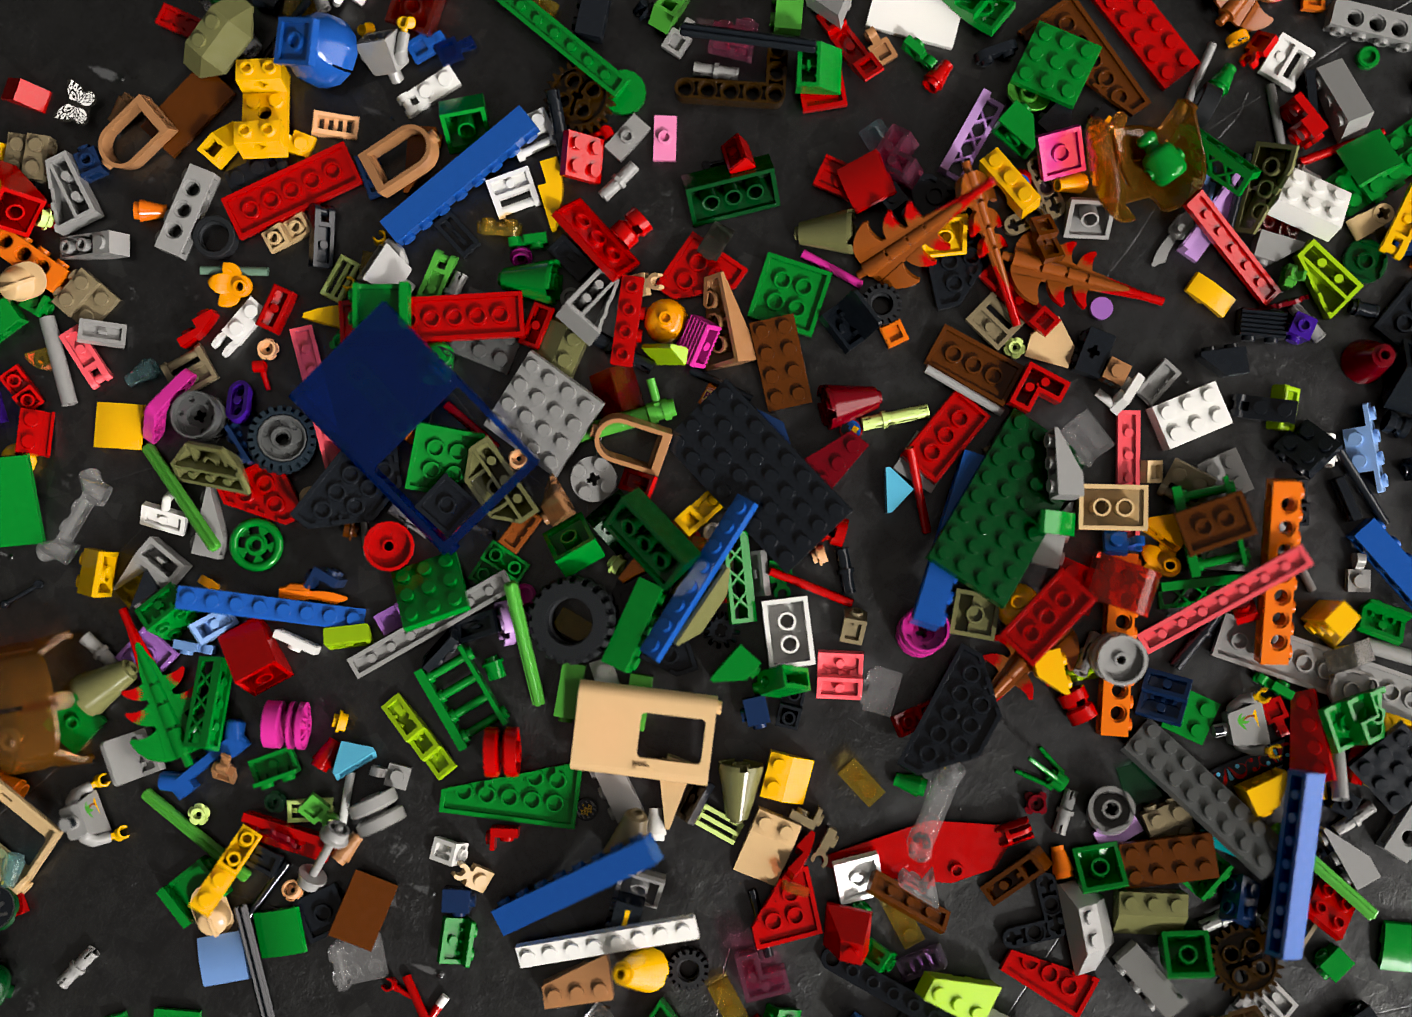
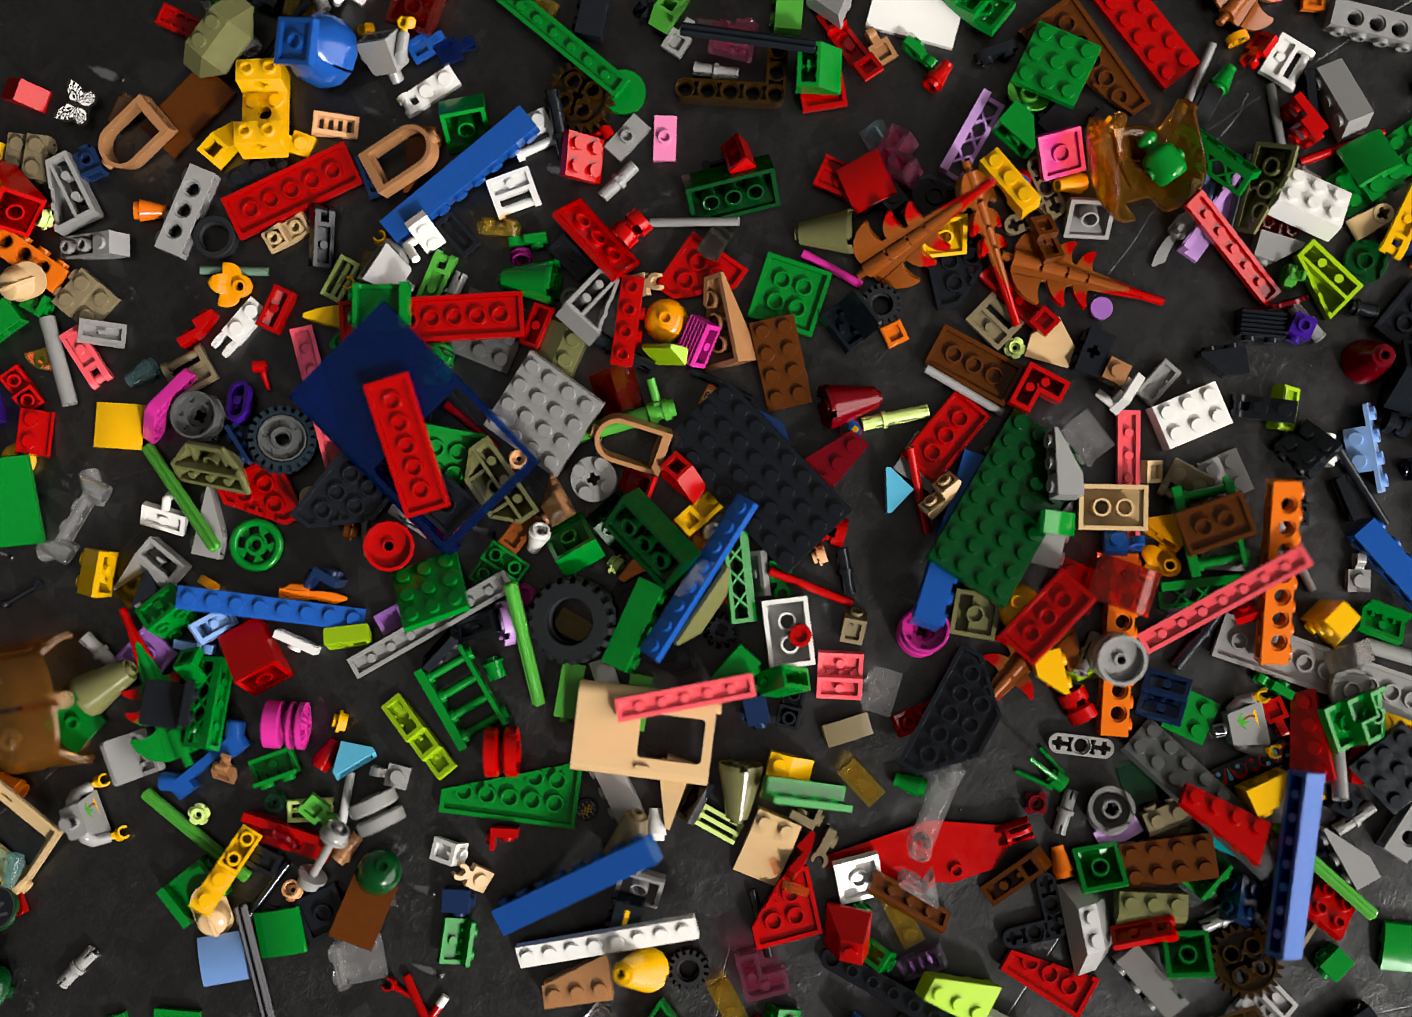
light nougat plate [257,338,279,360] -> none
yellow slope [538,156,564,233] -> none
yellow slope [1184,272,1236,318] -> none
green tile [1355,46,1380,70] -> none
none -> black bracket [138,679,199,731]
none -> green panel [173,646,208,684]
none -> dark green cylinder [355,848,402,896]
none -> red plate [363,371,451,519]
none -> white plate [402,210,446,263]
none -> white cone [527,522,551,554]
none -> coral plate [614,672,756,722]
none -> light grey bar [650,217,740,227]
none -> red slope [660,451,708,505]
none -> green fence [760,775,853,813]
none -> red tile [788,624,812,647]
none -> dark tan slope [820,712,874,748]
none -> tan slope [918,471,962,520]
none -> light grey beam [1046,732,1114,759]
none -> red plate [1109,915,1179,951]
none -> red wing [1177,782,1271,867]

